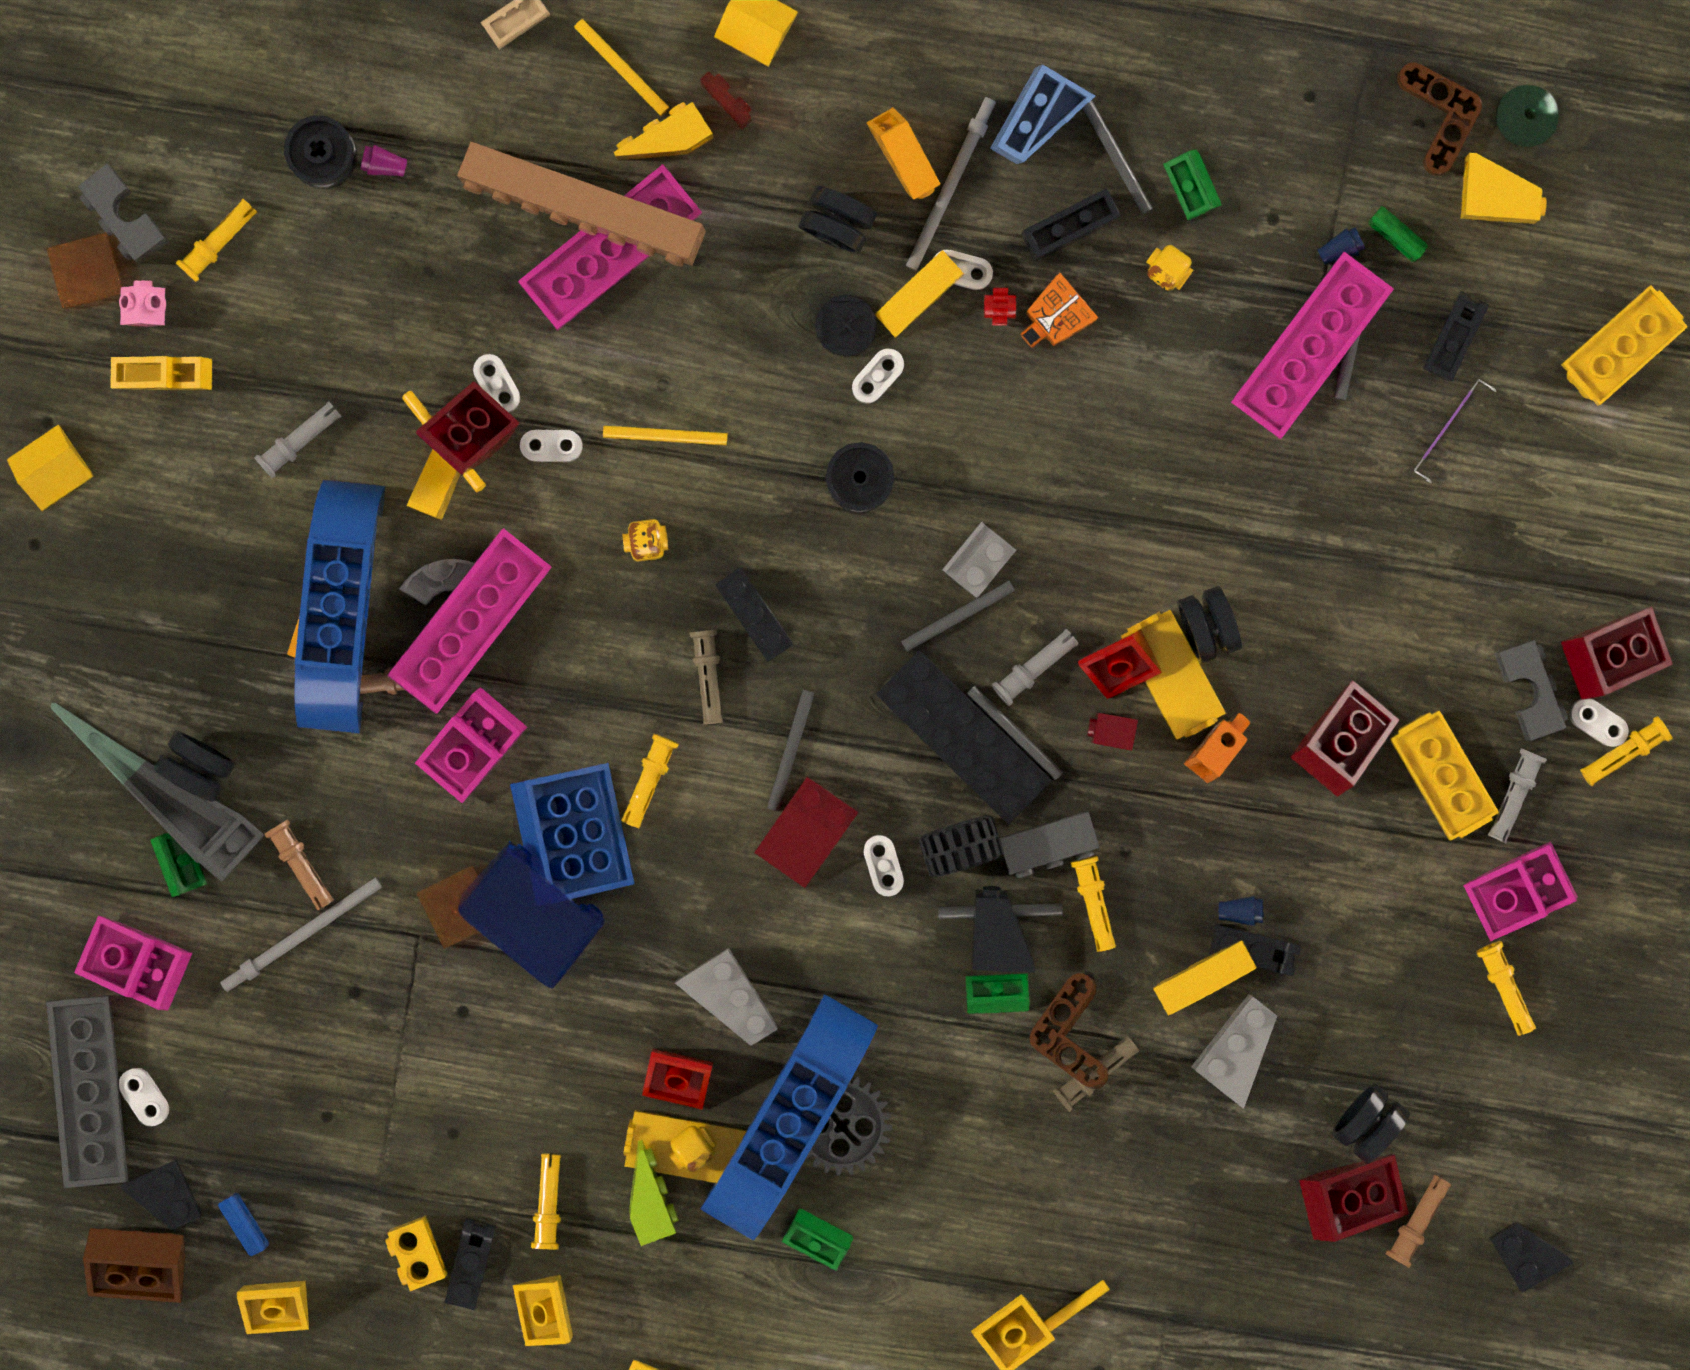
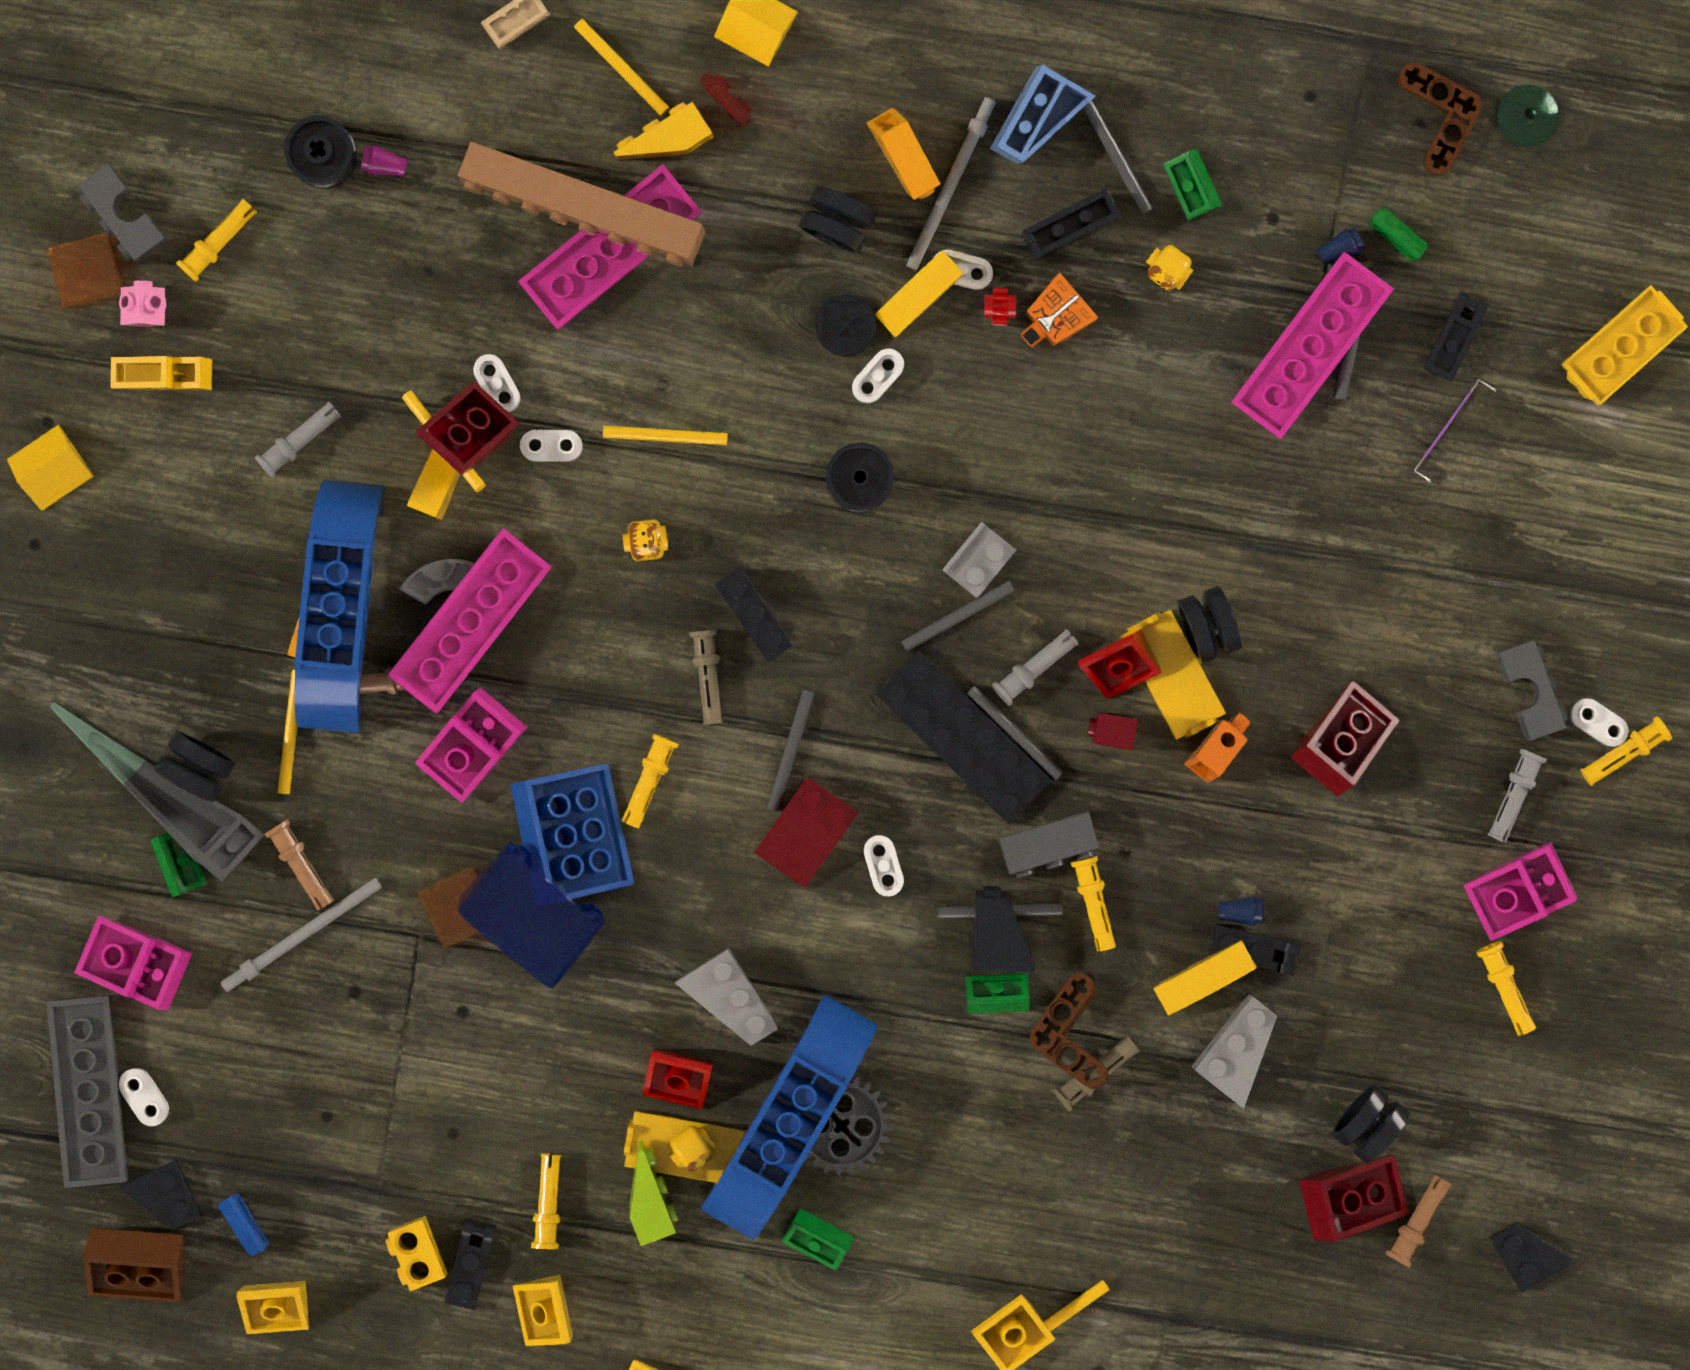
black tyre [918,815,1004,877] -> none
yellow brick [1390,710,1499,841] -> none
yellow slope [1461,153,1546,224] -> none
dark red slope [1561,606,1673,700] -> none
none -> yellow bar [277,670,298,794]

